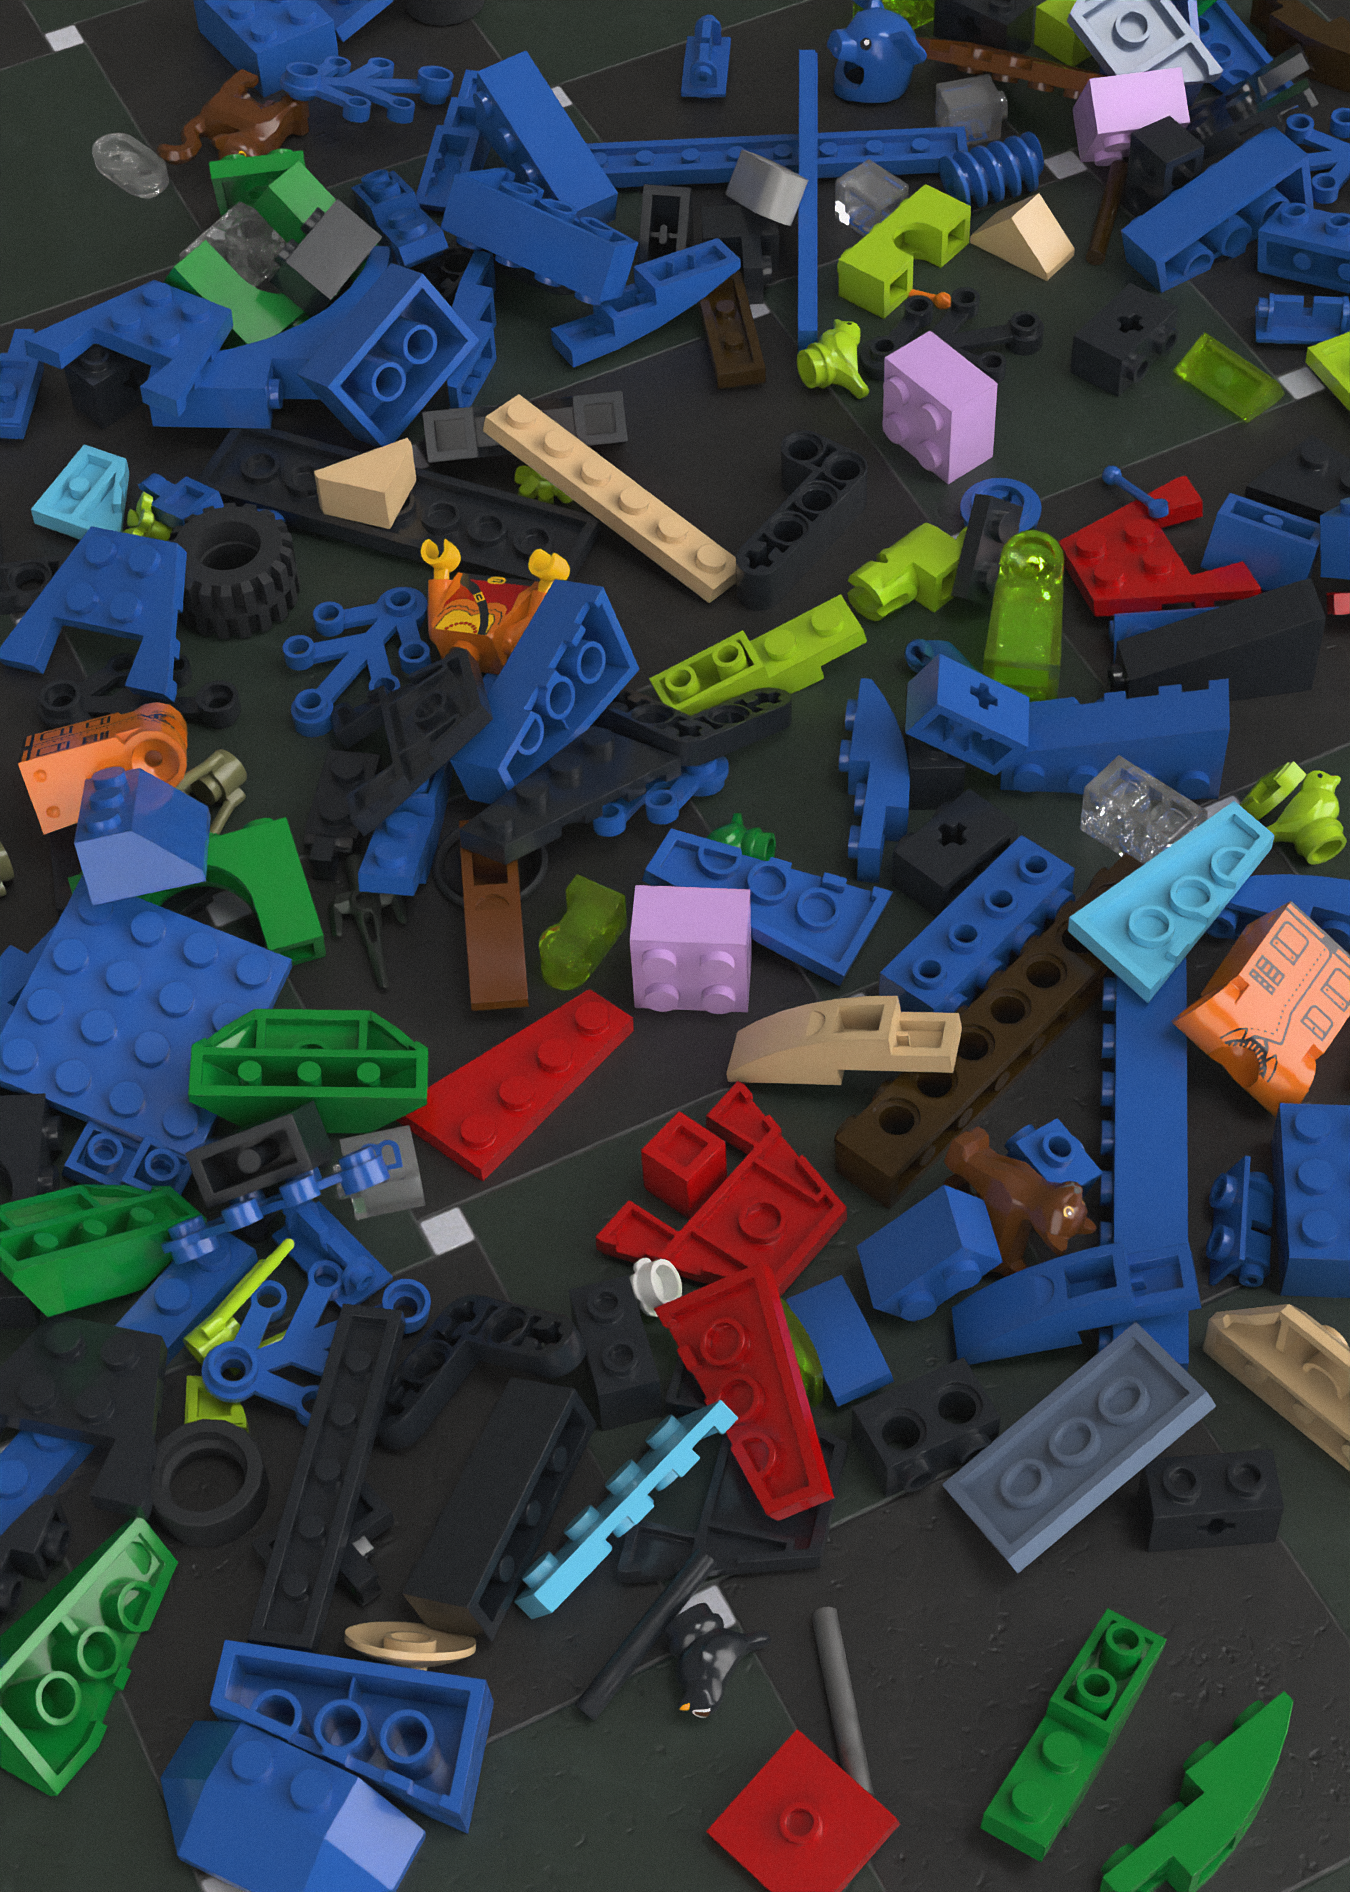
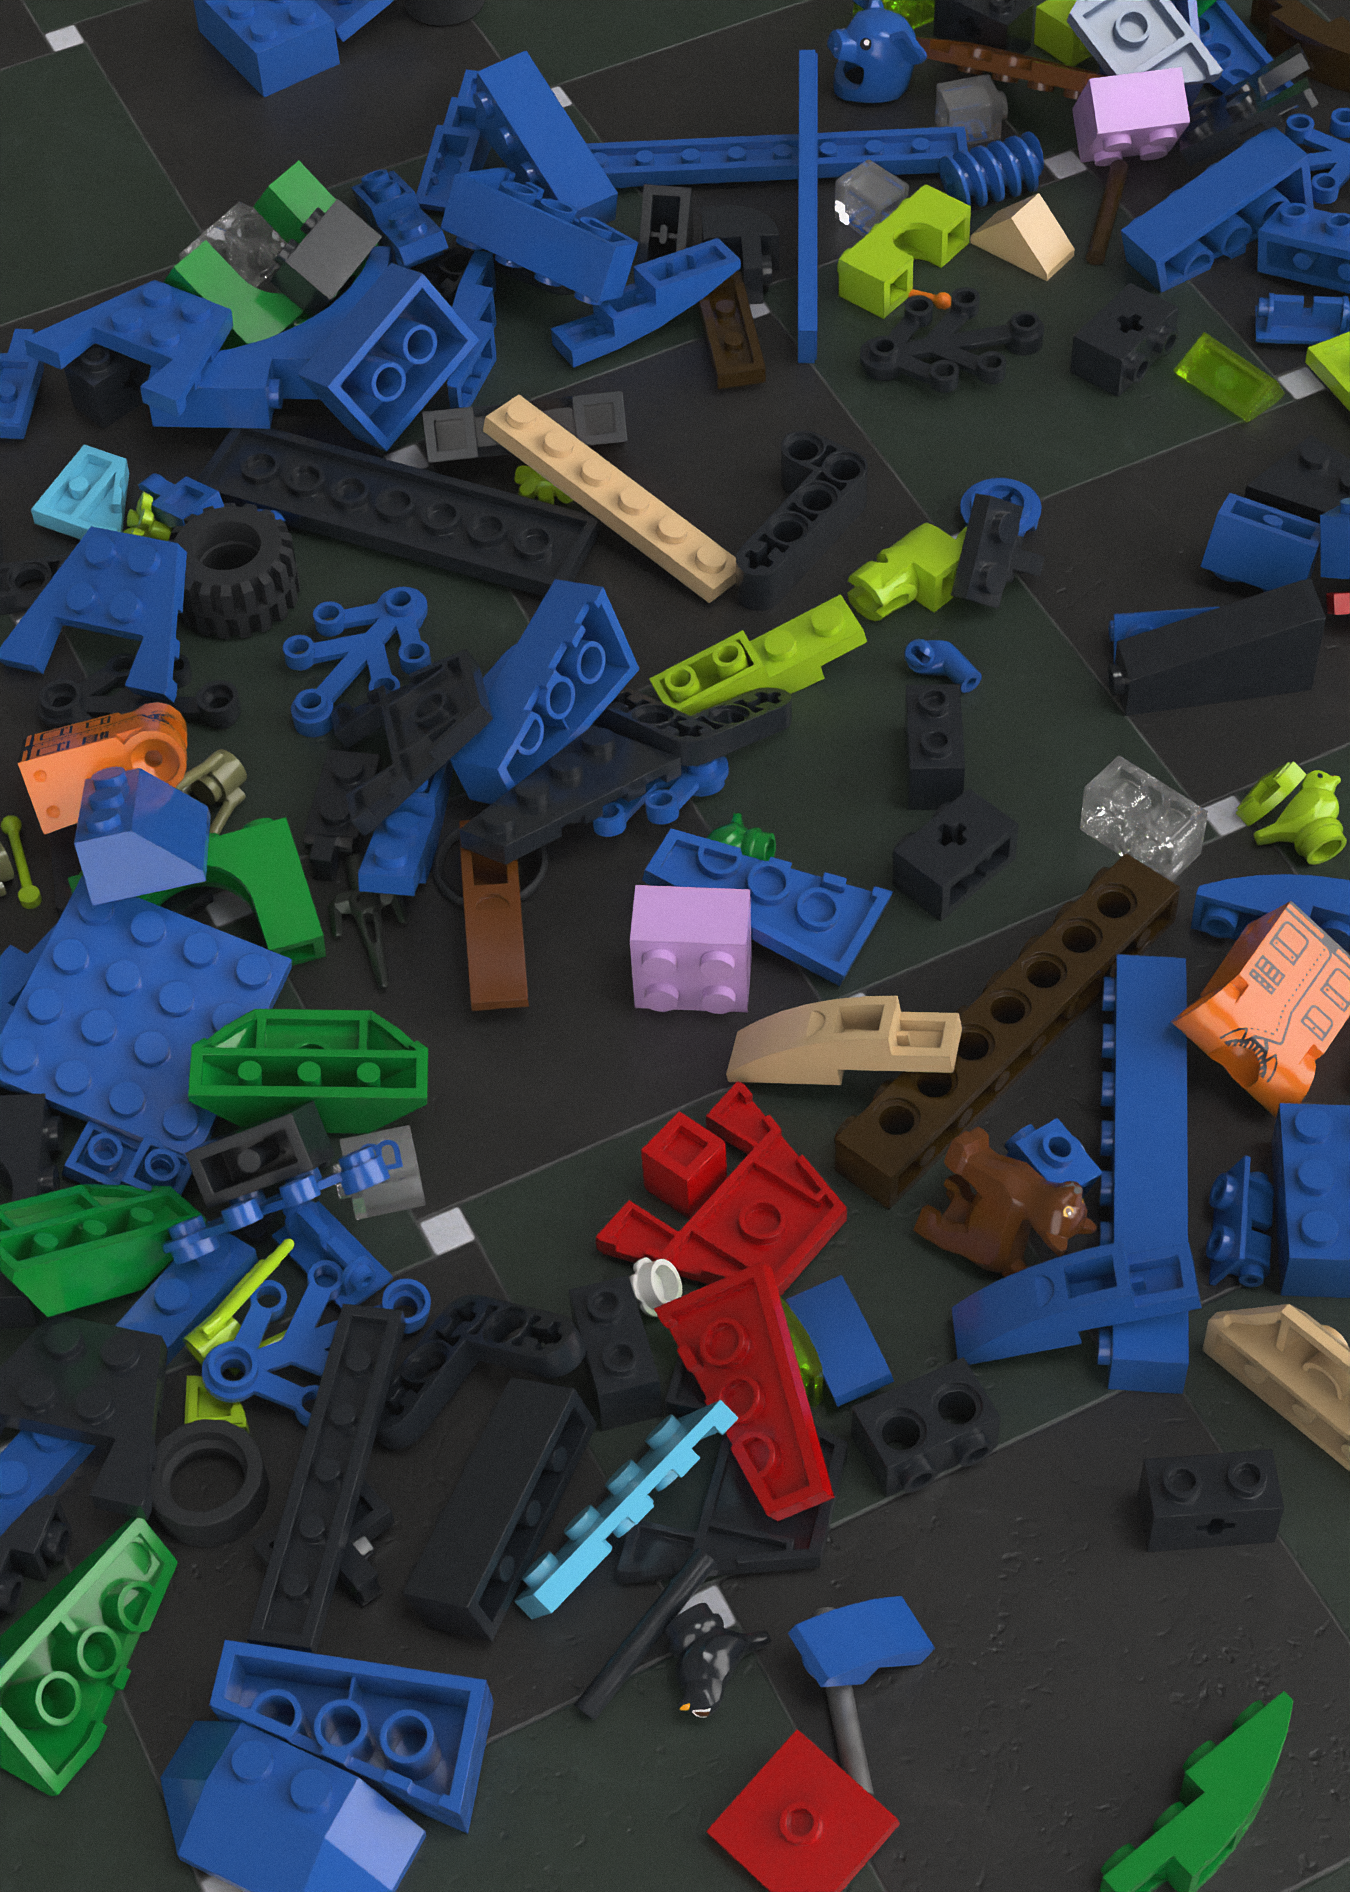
clear plate [92,133,169,199] -> none
reddish brown animal [156,69,310,165] -> none
green plate [209,148,306,220] -> none
blue plant [280,56,454,124] -> none
tan slope [314,438,417,529] -> none
tan dish [344,1622,476,1671] -> none
red wing [396,989,634,1182] -> none
torso [421,539,570,674] -> none
clear neon green leg [539,874,627,990] -> none
blue hinge [681,15,731,98] -> none
light grey beam [725,150,809,226] -> none
lime animal [797,319,869,399] -> none
blue slope [839,678,910,883] -> none
blue brick [856,1185,1003,1322] -> none
blue brick [879,835,1075,1013] -> none
lavender brick [882,331,998,484] -> none
blue brick [905,653,1029,776] -> none
sand blue plate [942,1322,1216,1573] -> none
green slope [980,1608,1167,1862] -> none
clear neon green piece [983,530,1064,702] -> none
blue wedge [1000,678,1230,800] -> none
red wing [1058,475,1261,617] -> none
medium azure wing [1068,801,1275,1003] -> none
blue hinge [1102,465,1169,518] -> none
black brick [1124,115,1205,218] -> none
none -> lime hinge [1,815,42,909]
none -> blue slope [788,1596,935,1687]

